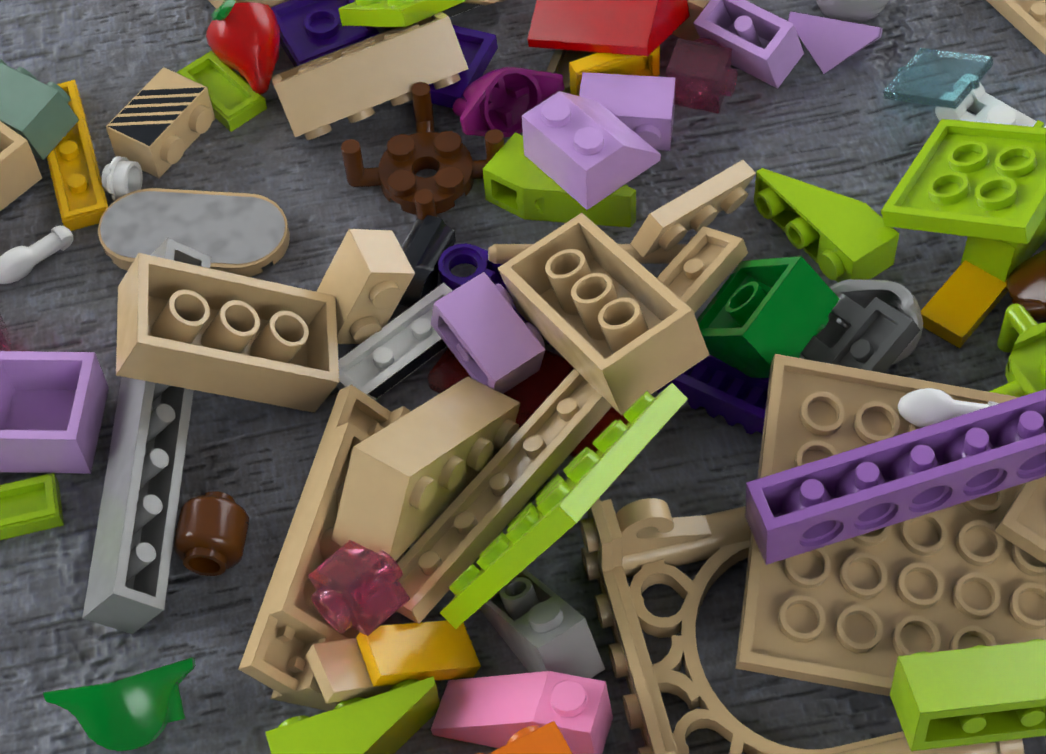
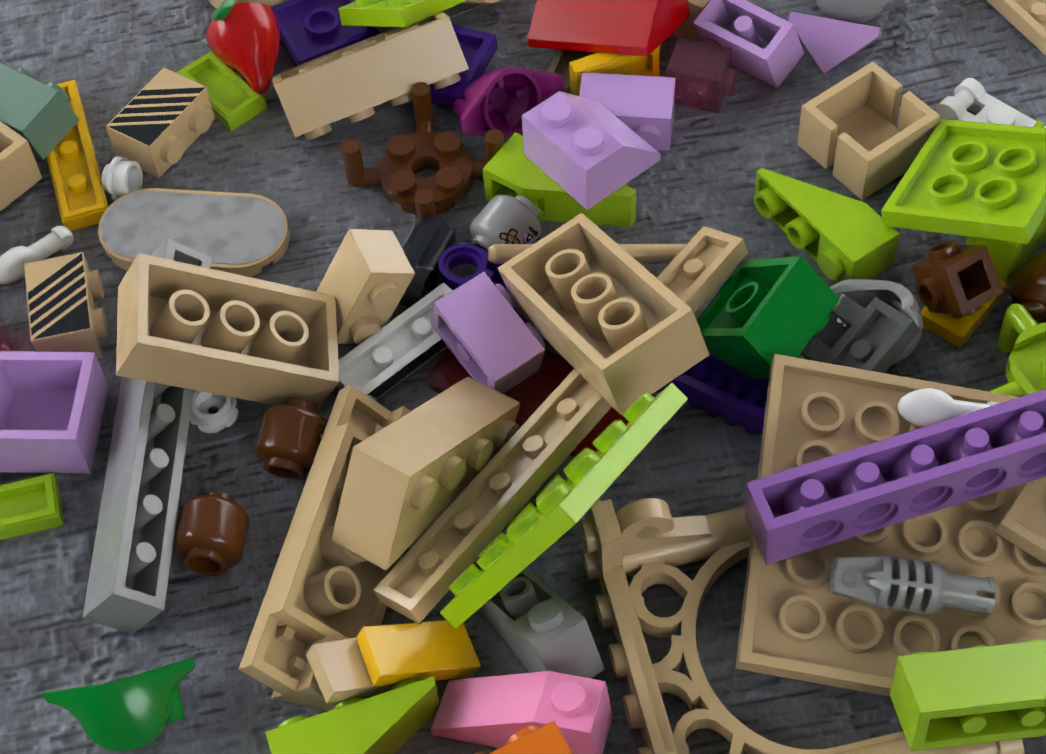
clear pink brick [308,540,410,636] -> none
tan plate [630,160,756,258] -> none
clear light blue piece [883,48,993,109] -> none
none -> tan brick [24,252,109,359]
none -> white plate [190,391,238,434]
none -> reddish brown head [255,398,327,479]
none -> light grey head [470,194,542,251]
none -> tan piece [797,61,940,200]
none -> light grey hinge [830,555,996,615]
none -> reddish brown brick [912,240,1004,318]

